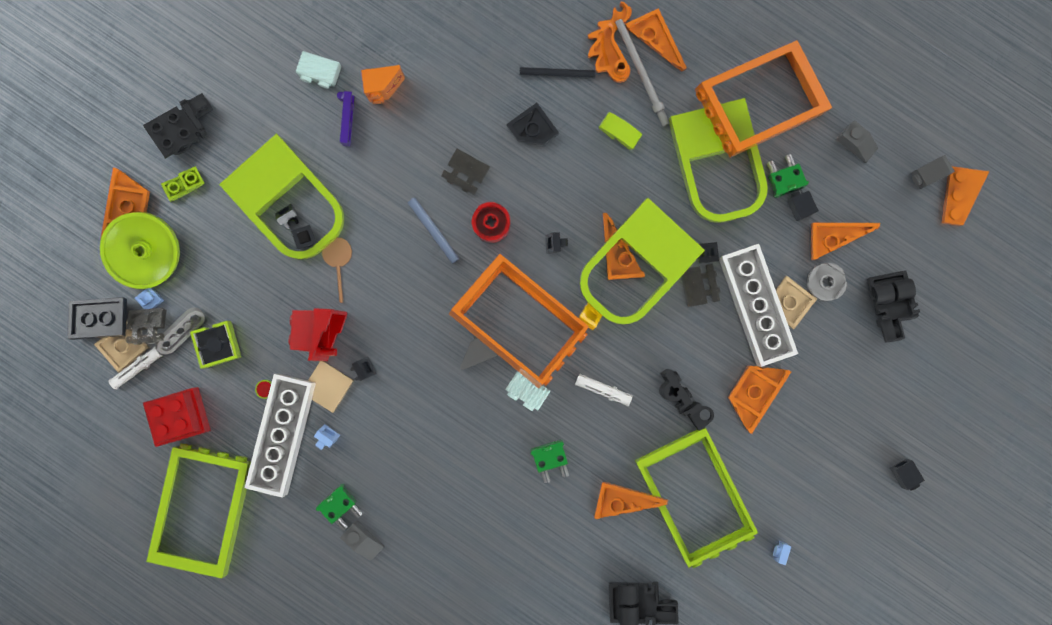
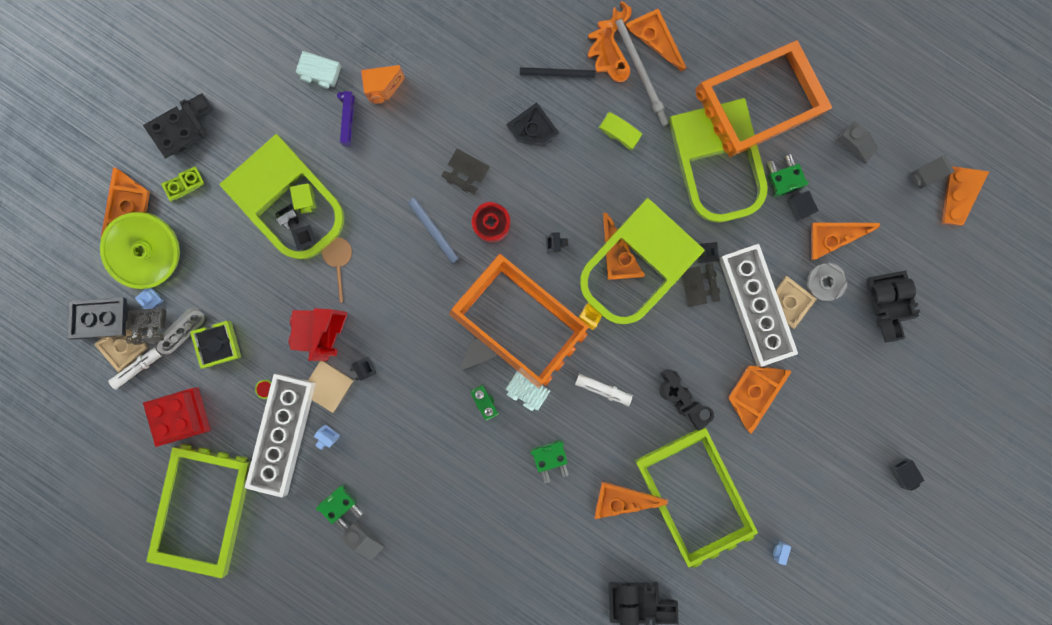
none -> lime brick [290,183,317,214]
none -> green piece [471,384,499,421]

